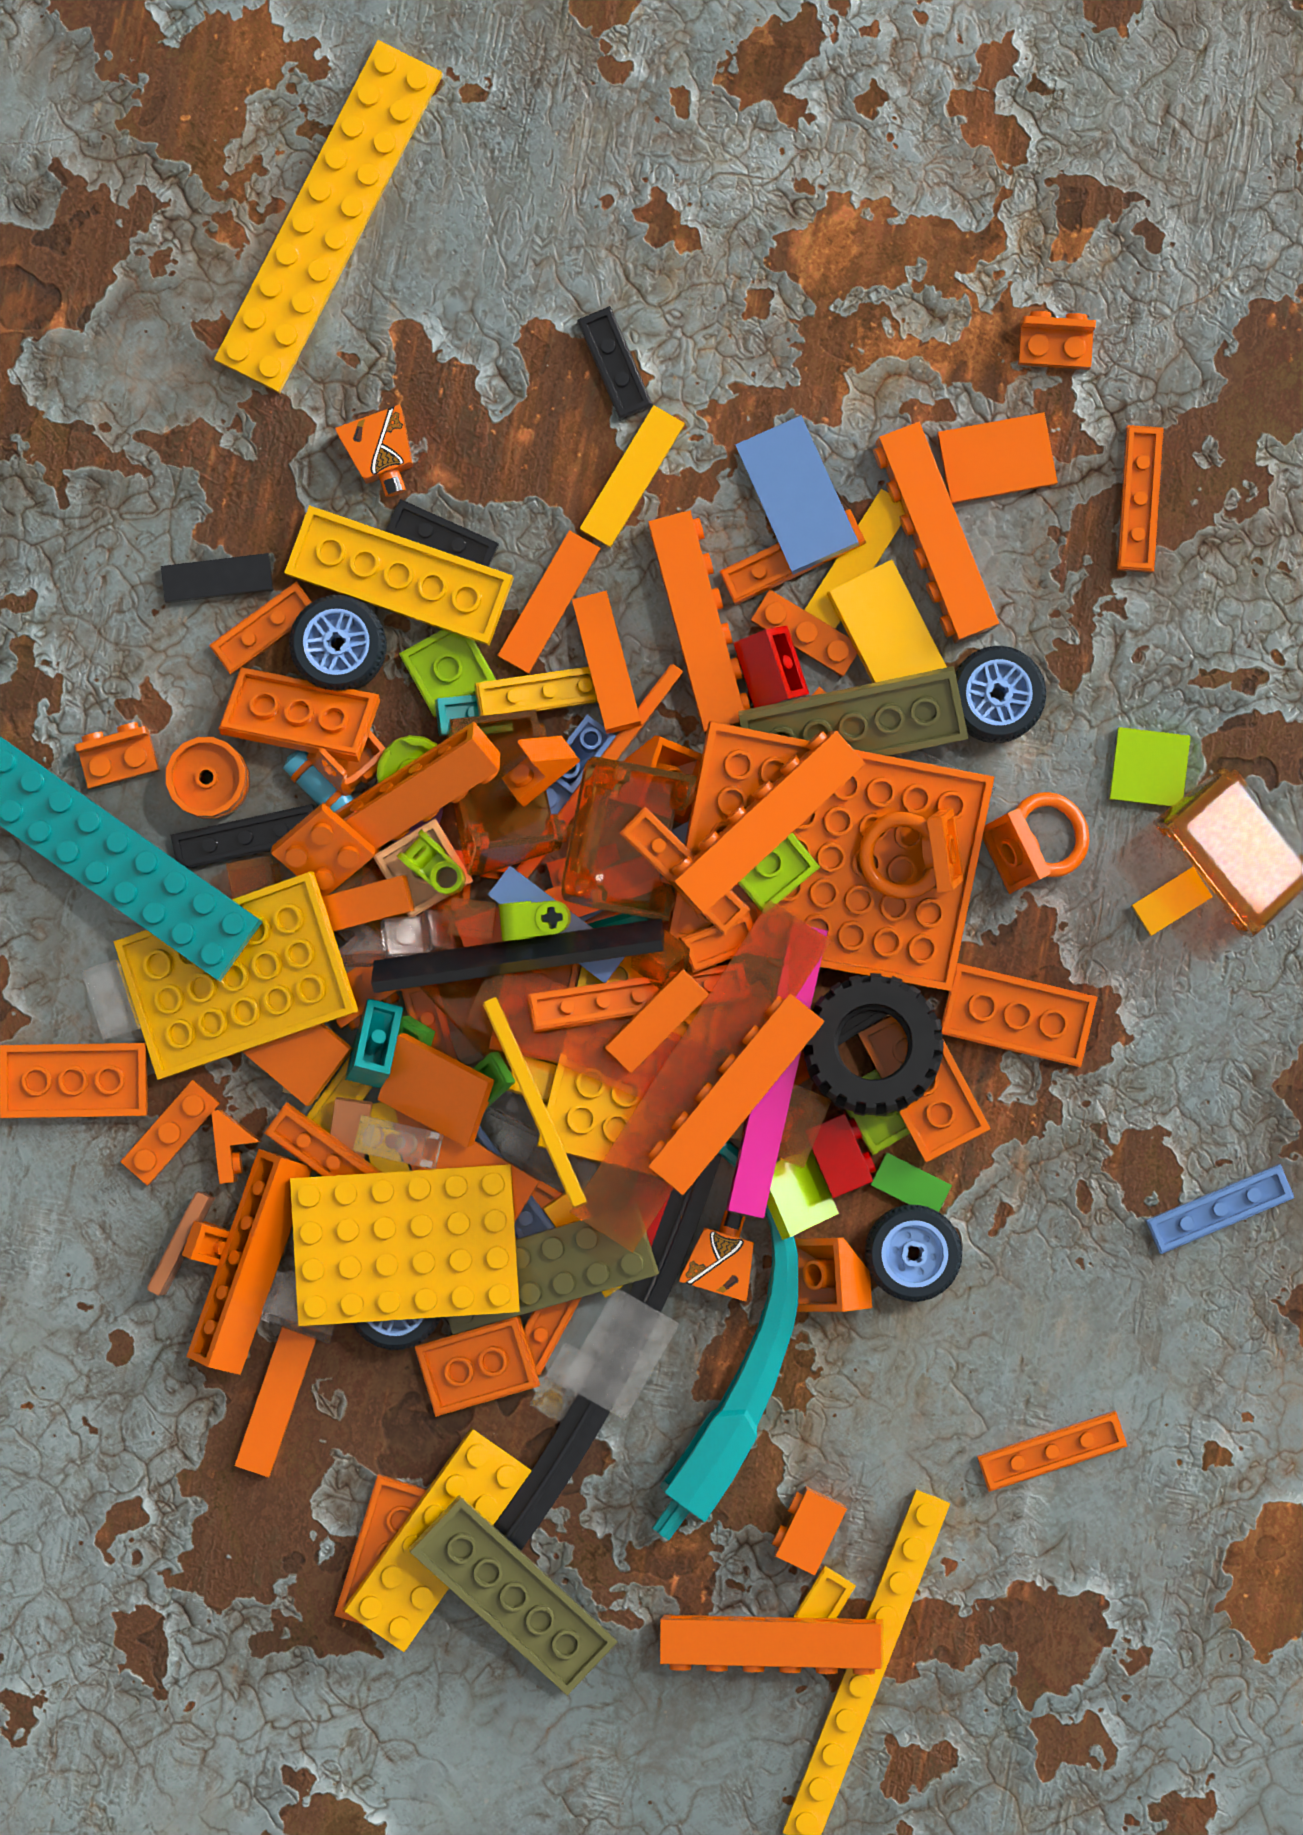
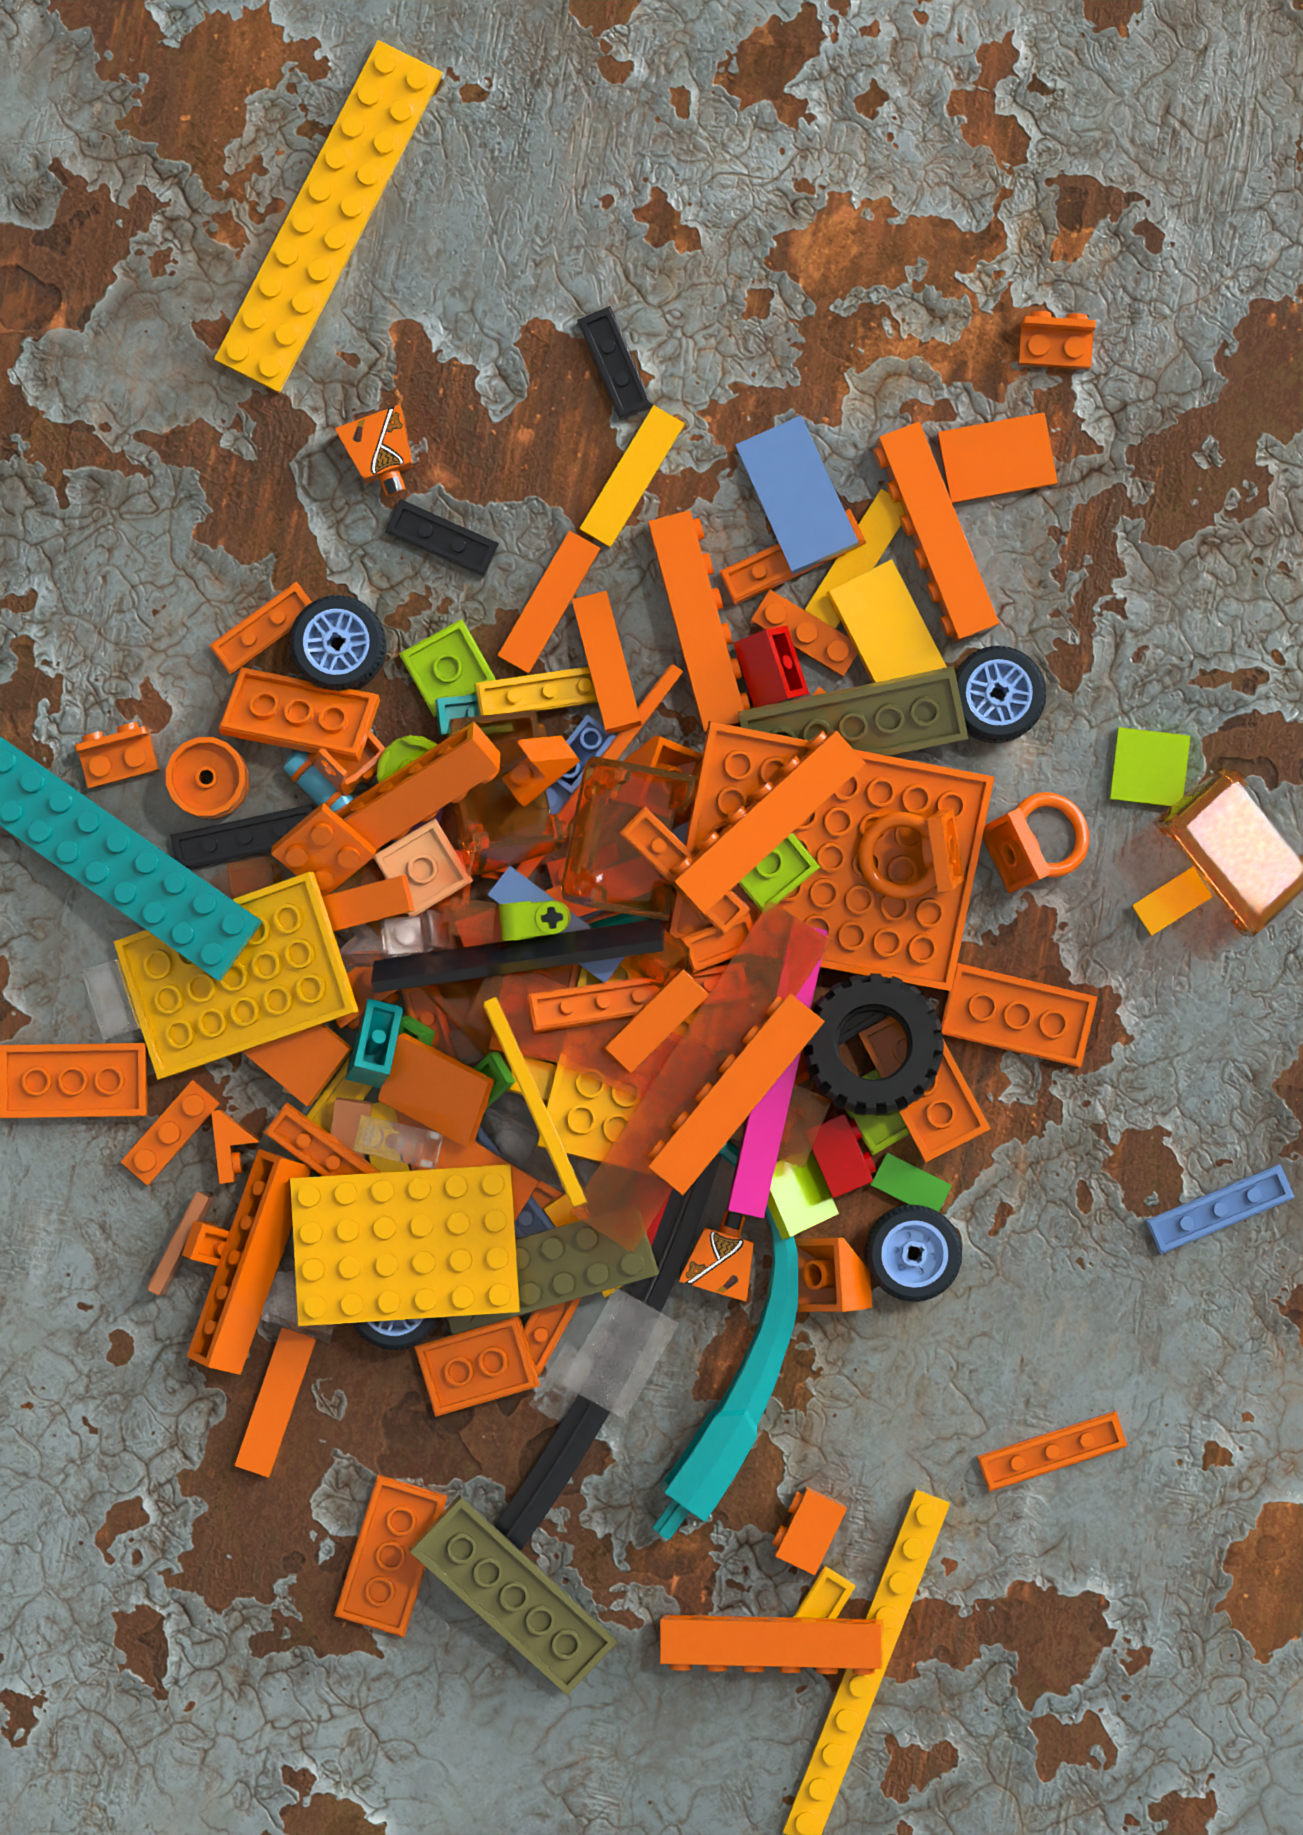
black tile [161,553,274,603] -> none
yellow plate [284,505,514,646] -> none
yellow plate [343,1428,532,1652] -> none
lime piece [397,829,466,896] -> none
orange tile [1117,425,1164,573] -> none

